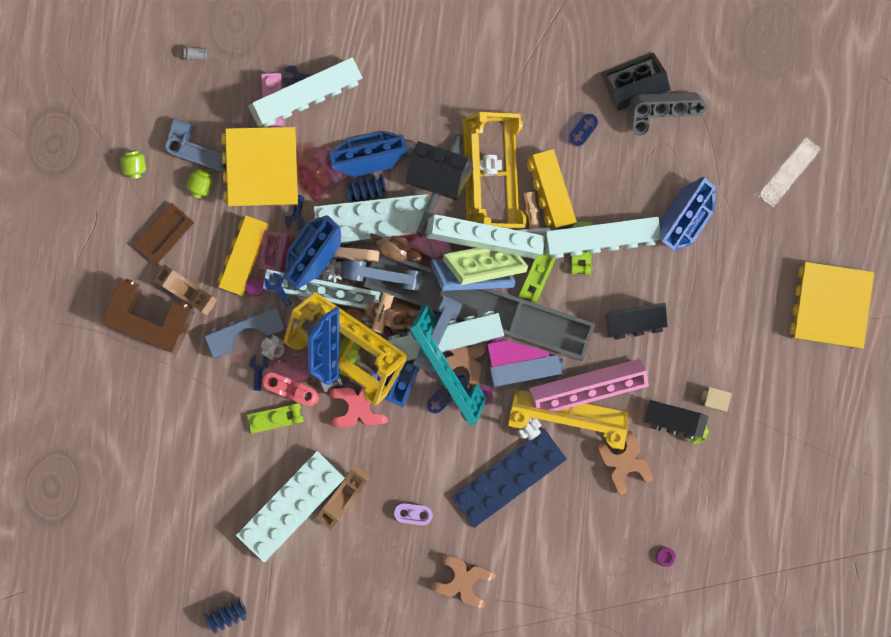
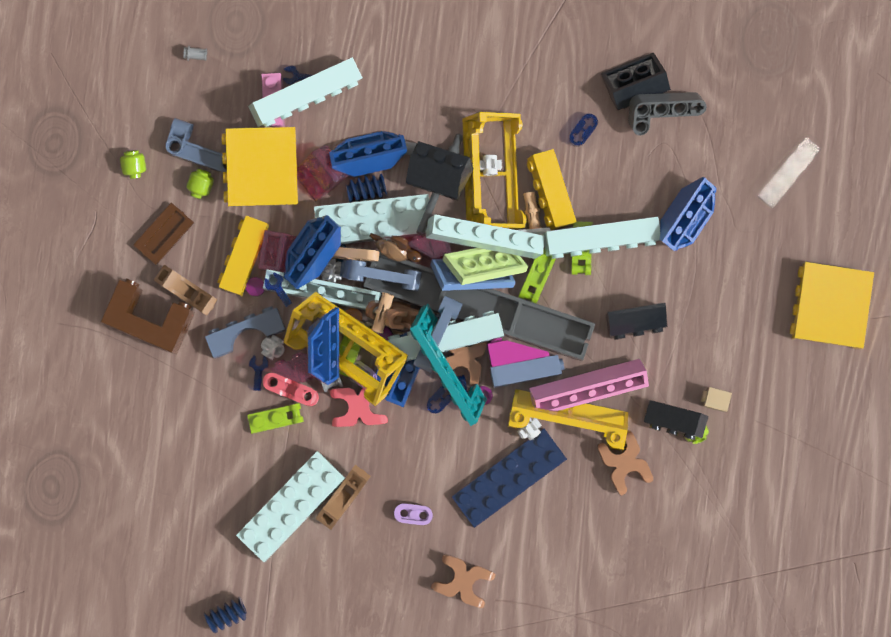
clear blue bar [285,195,304,231] -> none
magenta tile [656,547,676,567] -> none

